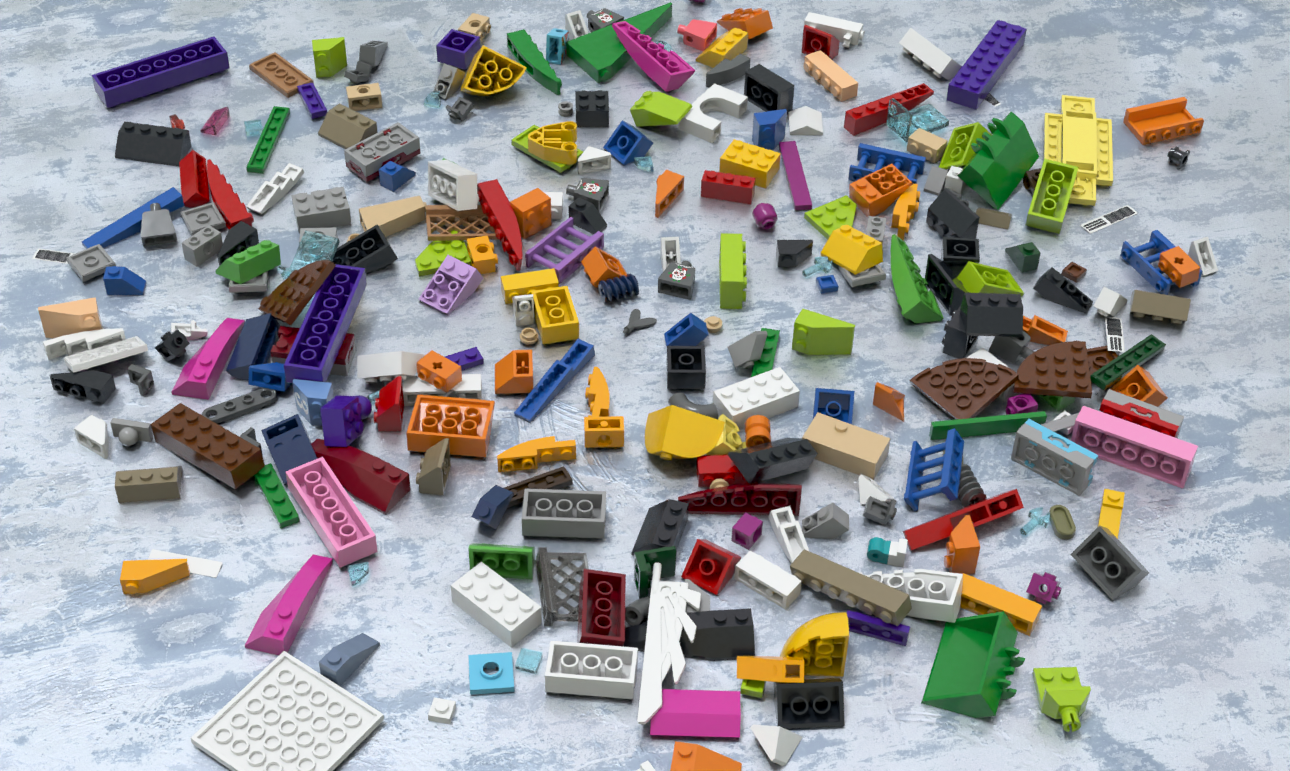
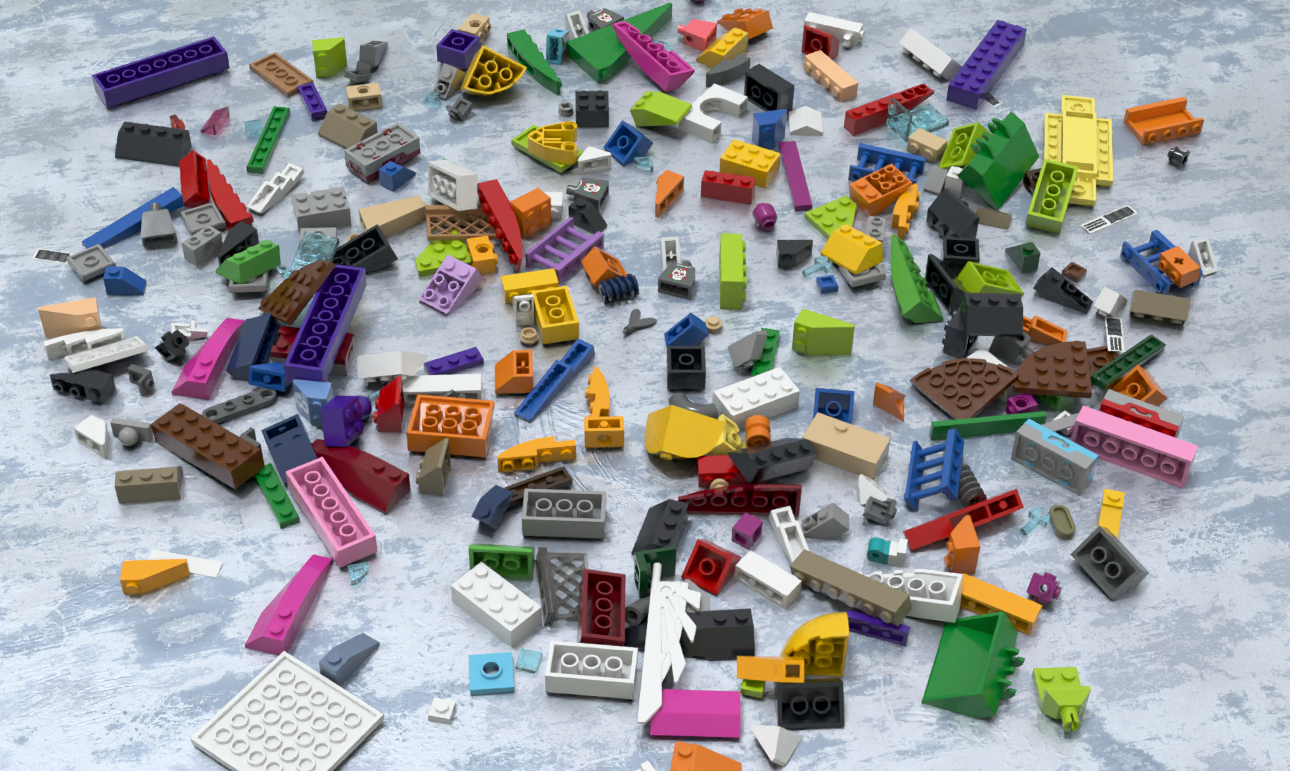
orange brick [417,350,462,393] -> none

